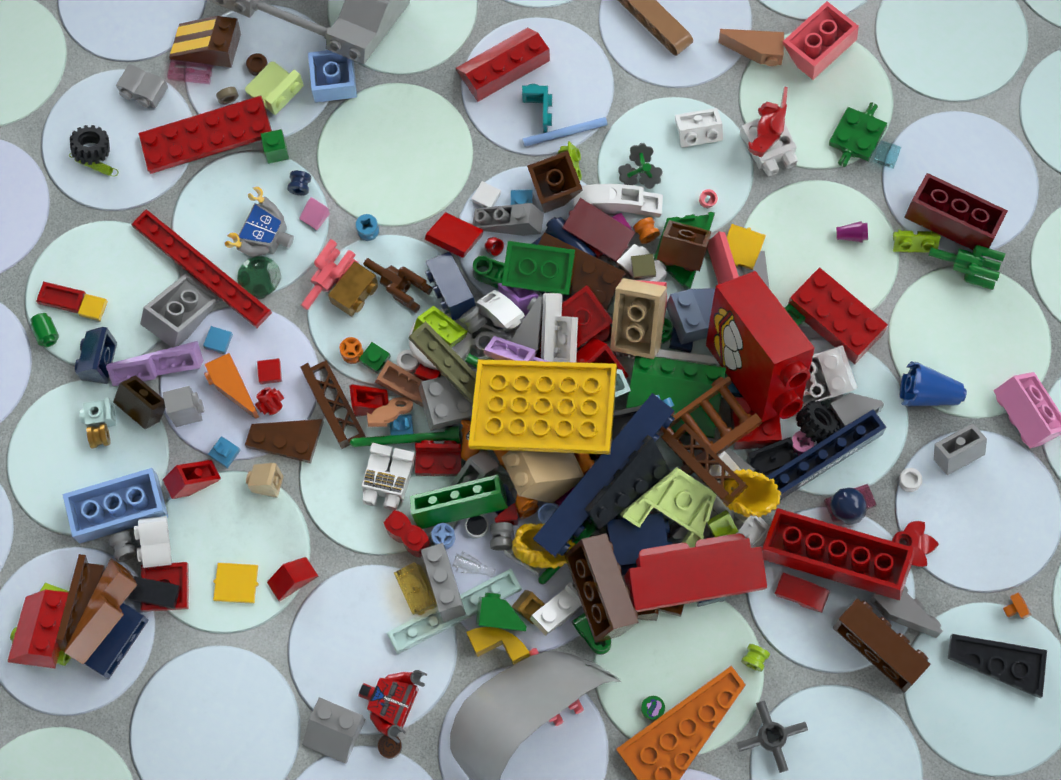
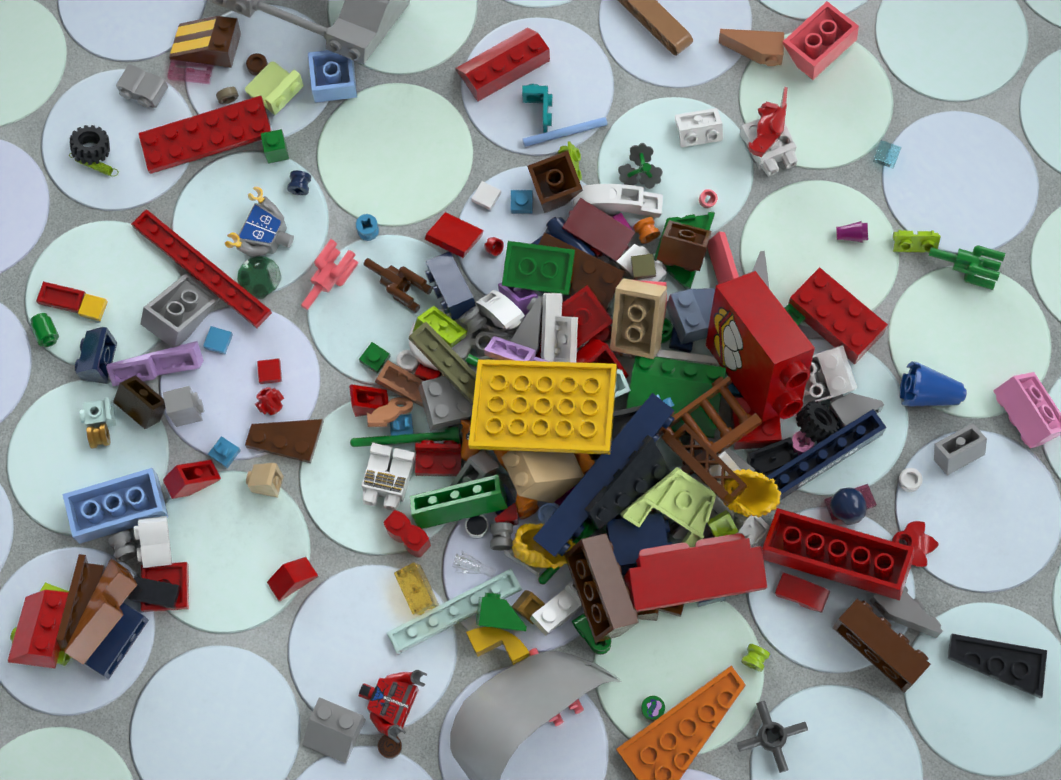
orange slope [204,353,259,419] -> none
yellow piece [213,563,259,603] -> none
bright pink slope [299,197,330,230] -> none
reddish brown fence [300,360,366,449] -> none
pearl gold brick [328,261,378,317] -> none
orange wheel [339,337,364,364] -> none
light grey brick [421,543,466,622] -> none
light blue wheel [431,523,456,549] -> none
light grey slope [472,203,544,236] -> none
green piece [473,256,505,290] -> none
yellow piece [727,224,766,270] -> none
green plate [829,102,887,167] -> none
dark red brick [904,173,1008,250] -> none
orange tile [1003,592,1032,619] -> none

